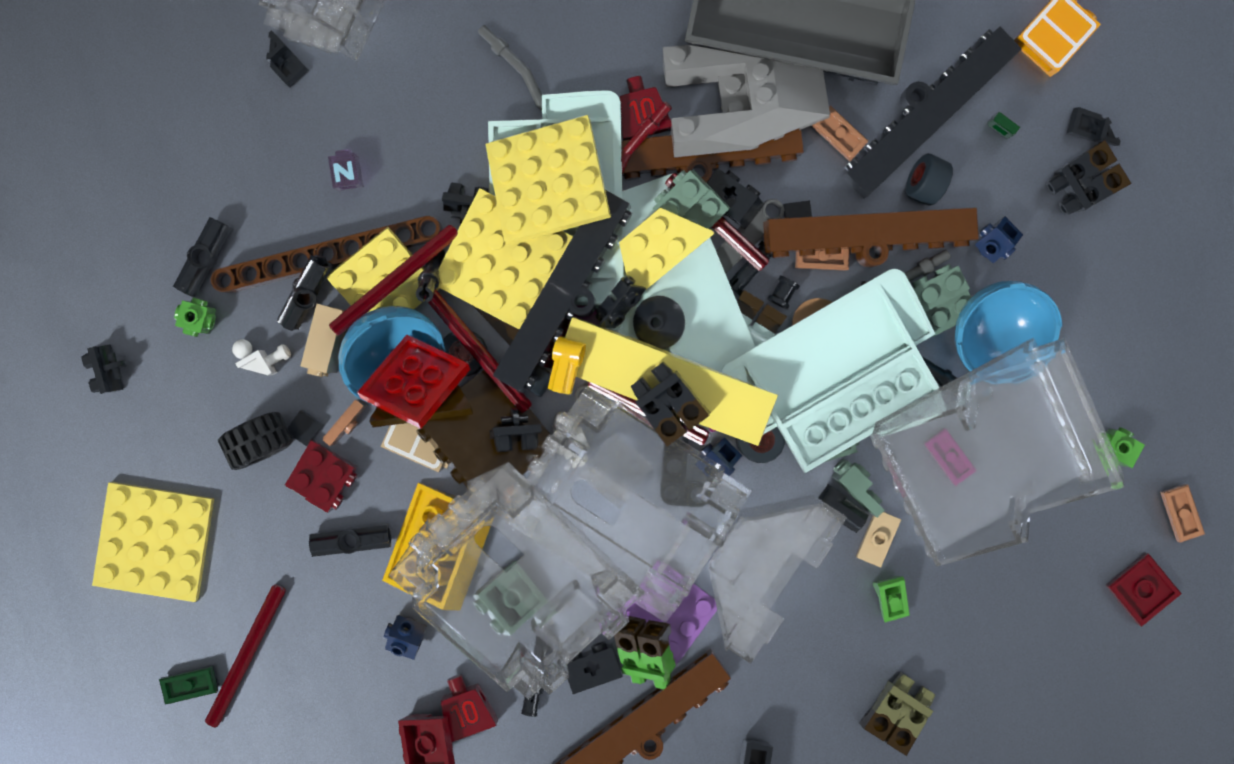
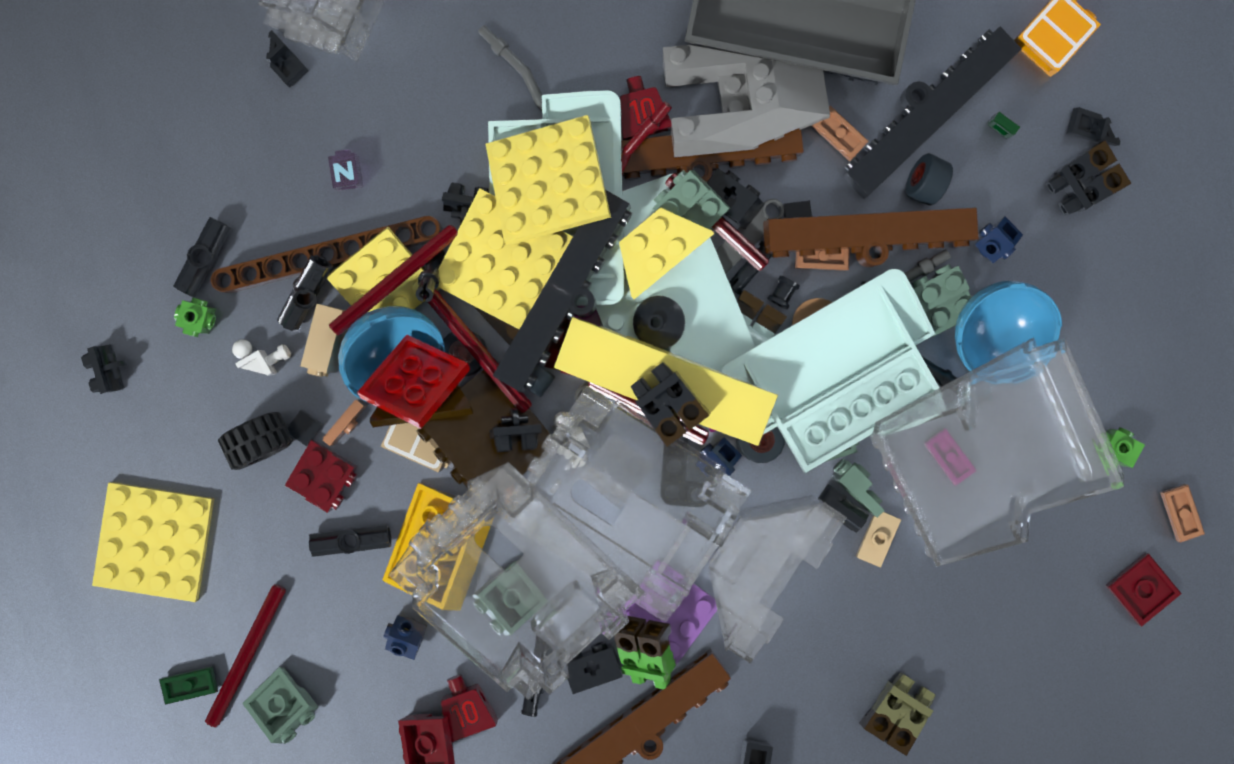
yellow piece [548,337,586,395] -> none
black hinge [595,275,646,329] -> none
bright green slope [873,576,910,622] -> none
none -> sand green plate [242,667,319,744]

